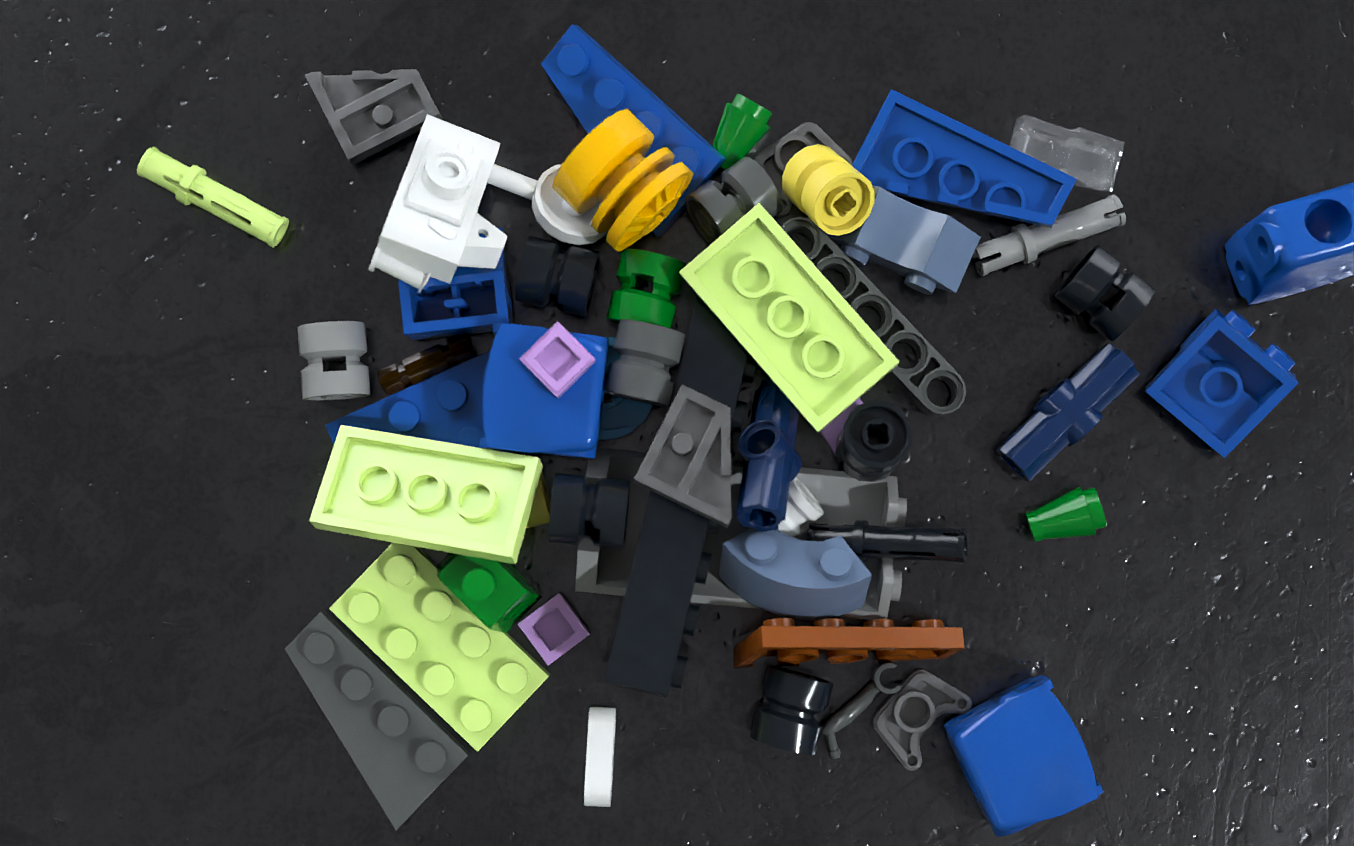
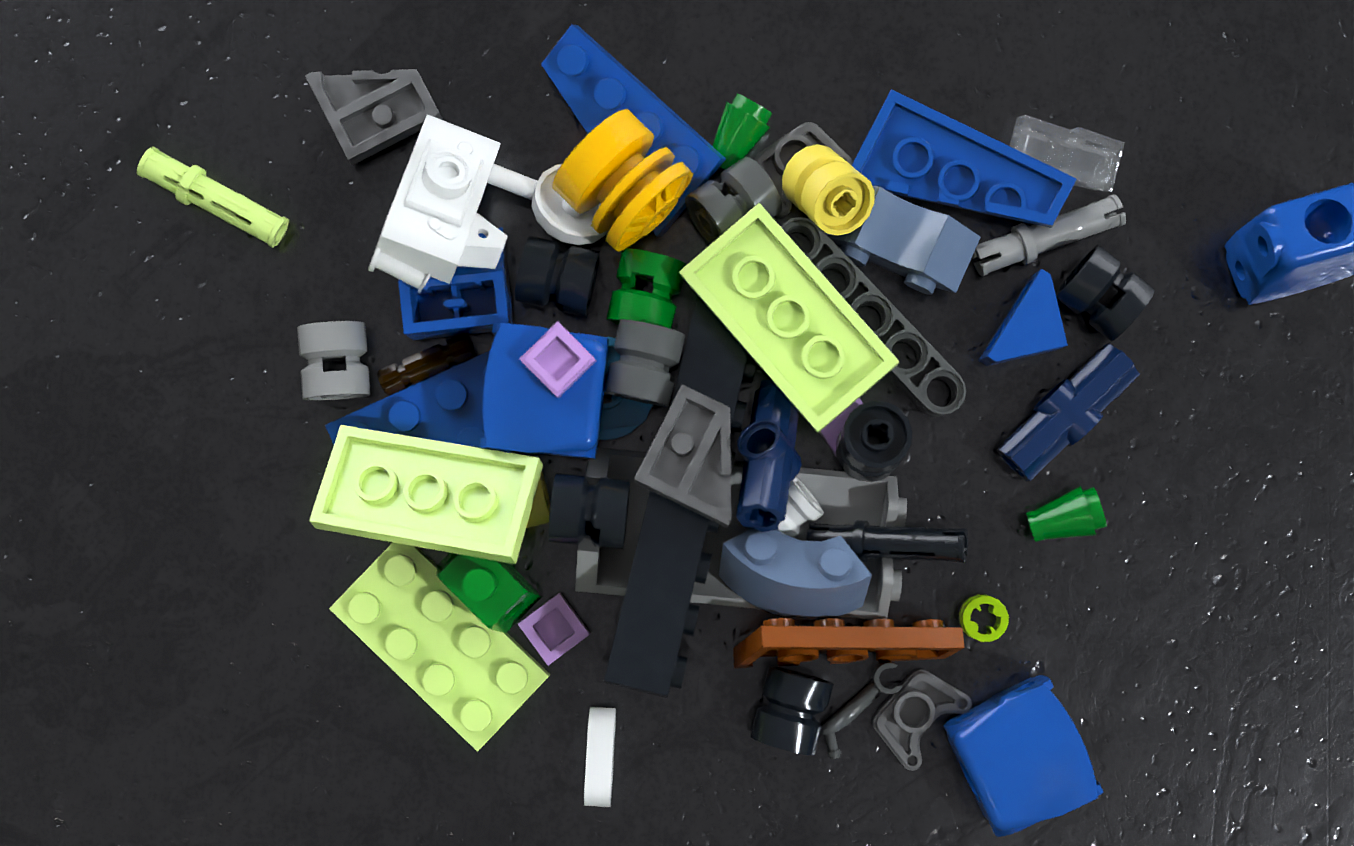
dark grey wing [285,610,471,830] -> none
blue plate [1145,308,1299,458] -> none
none -> lime bush [959,595,1009,642]
none -> blue slope [978,269,1068,366]

